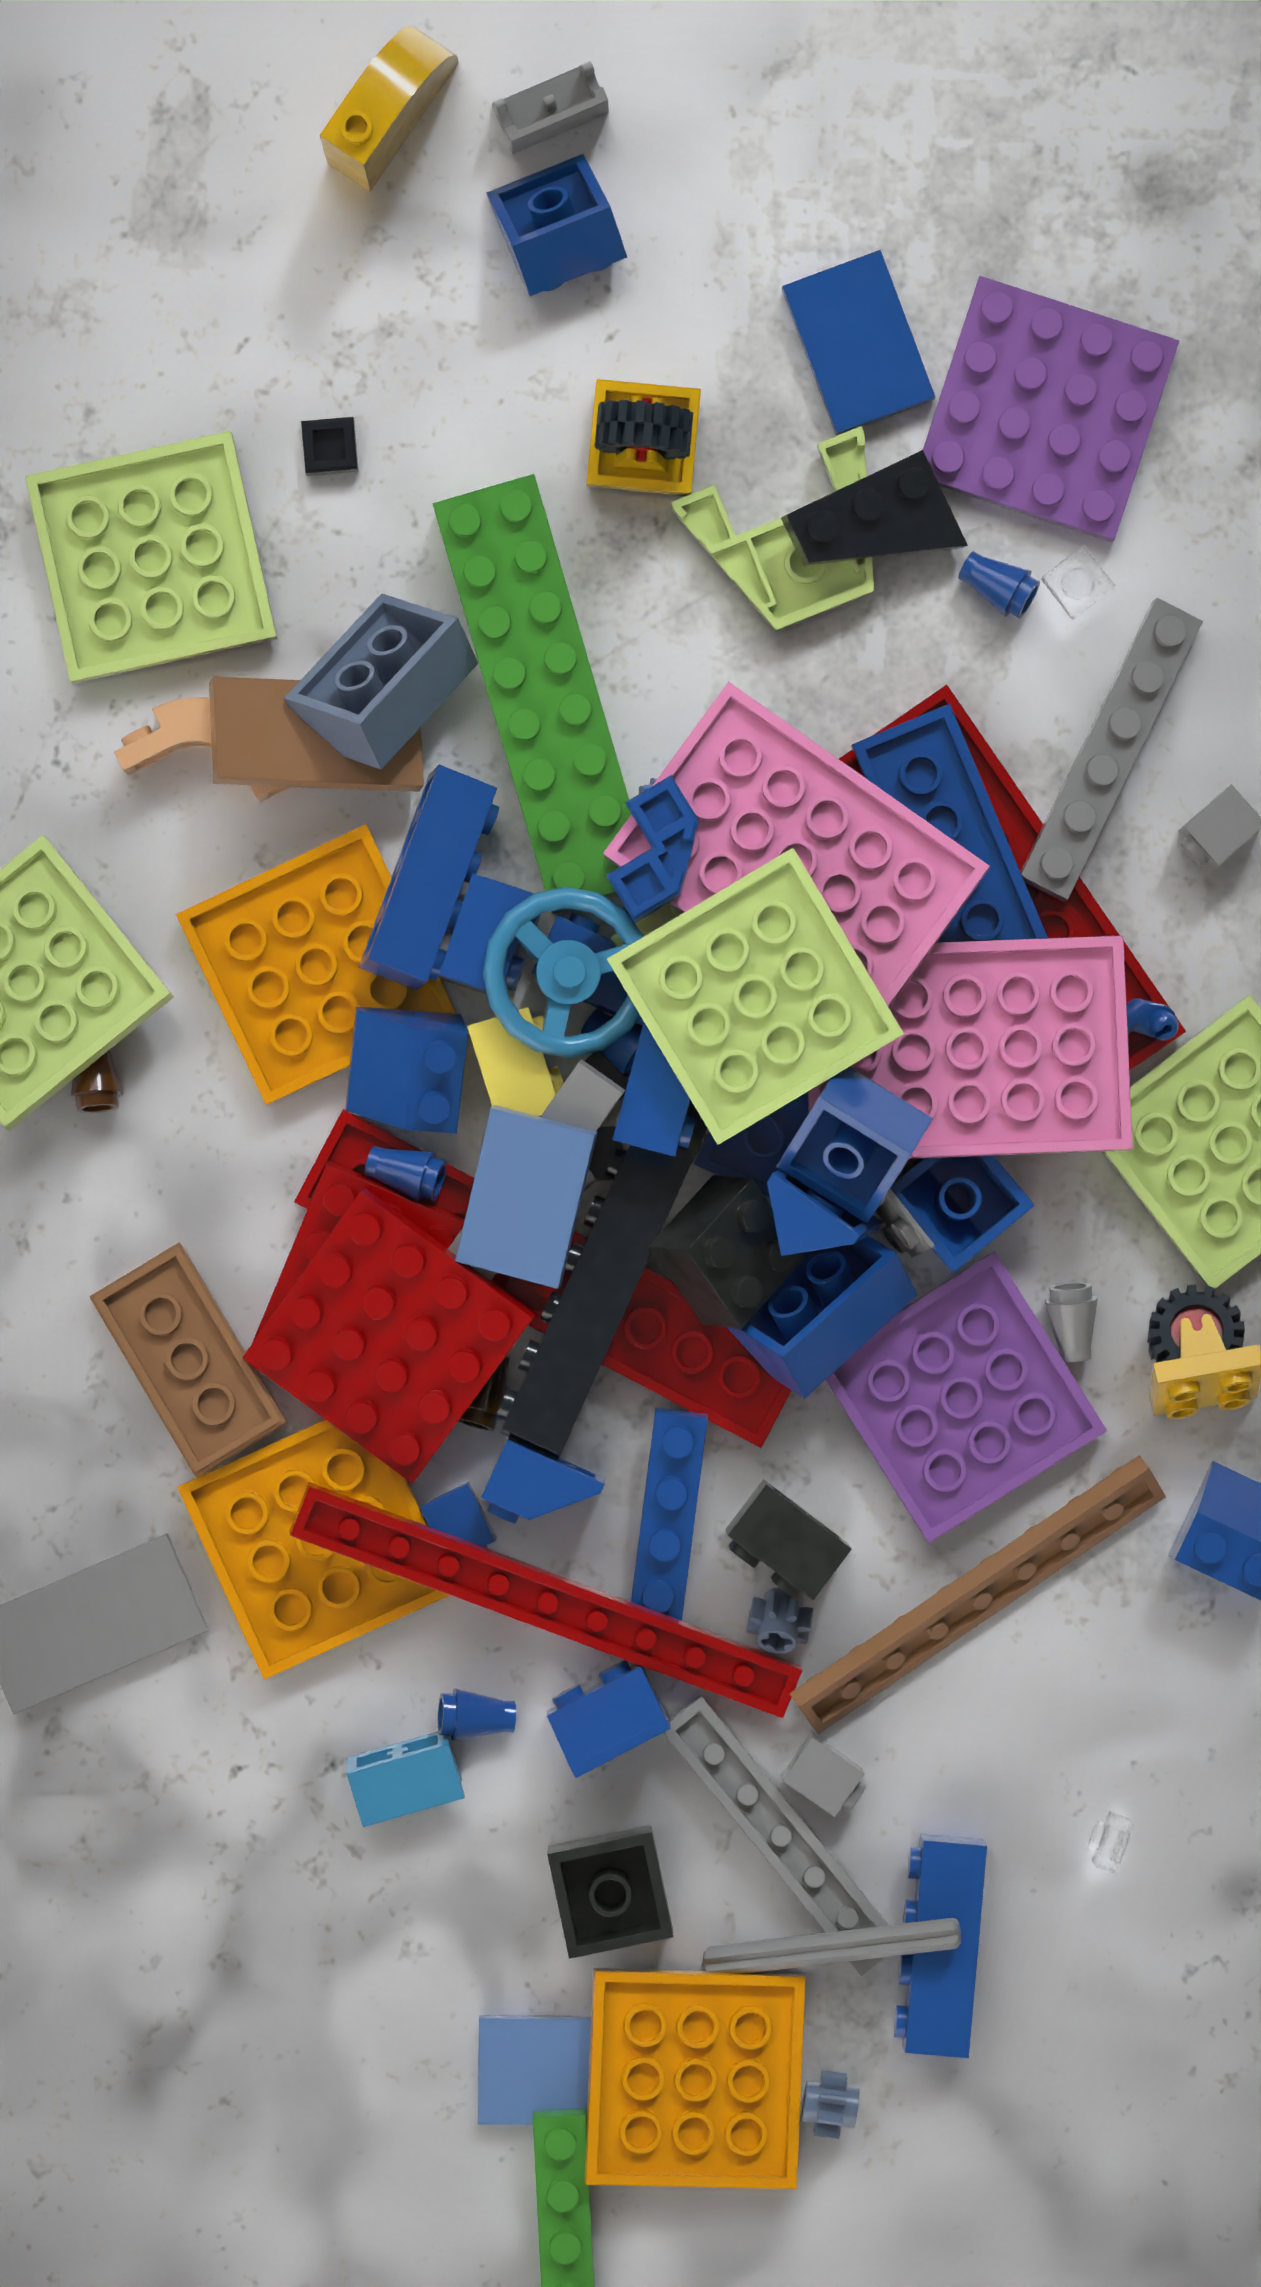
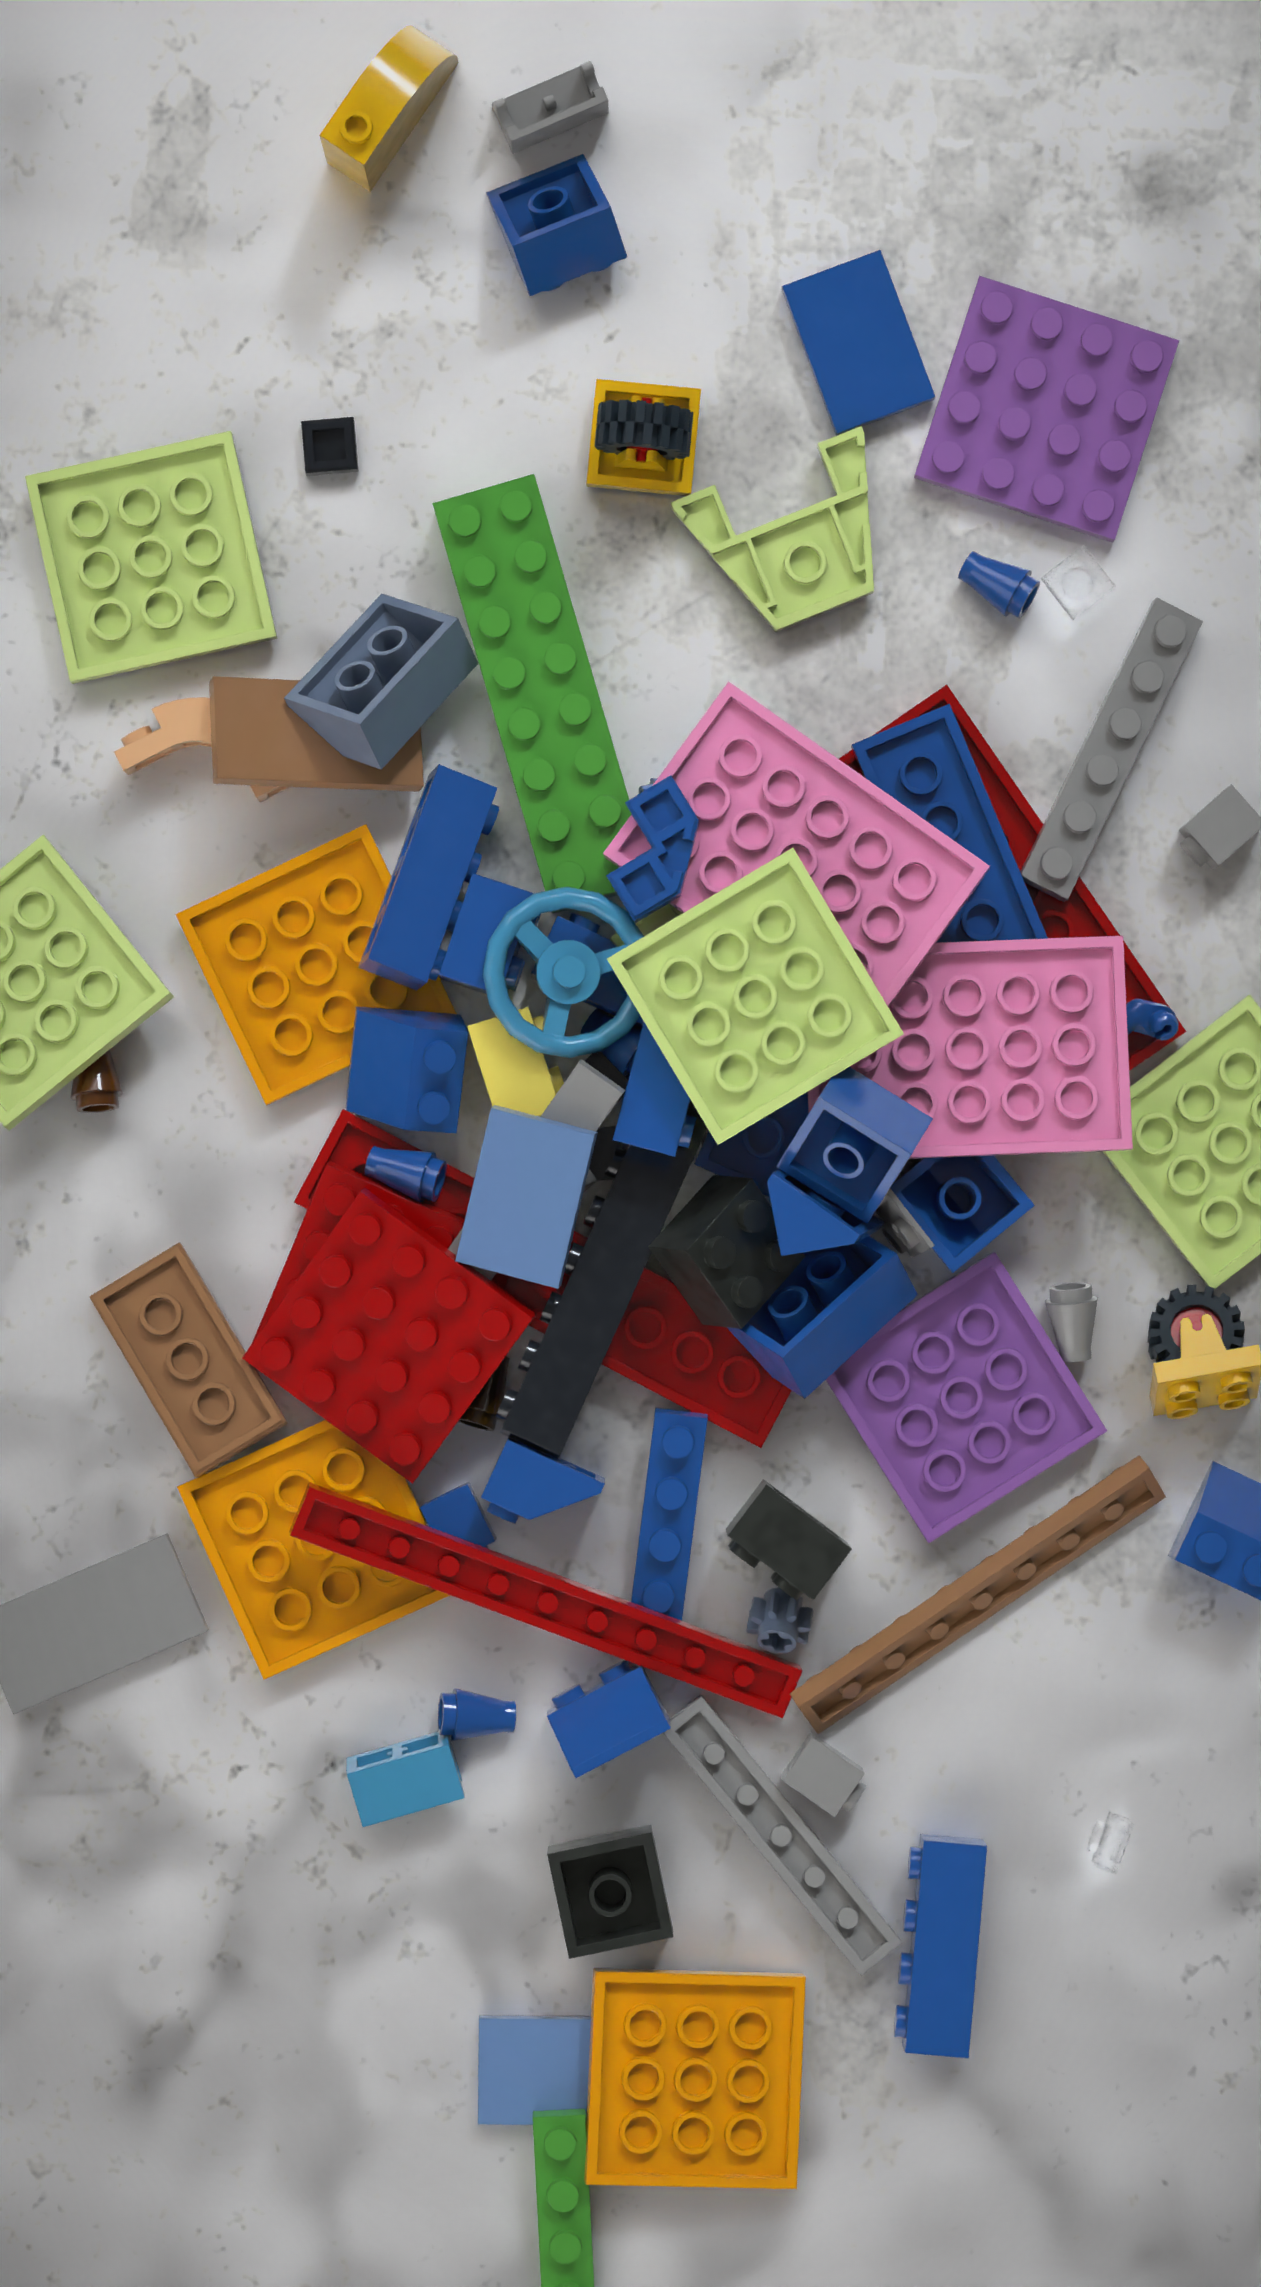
light grey axle [703,1918,962,1974] -> none
black wing [781,450,968,566] -> none
sand blue gear [801,2070,860,2139] -> none

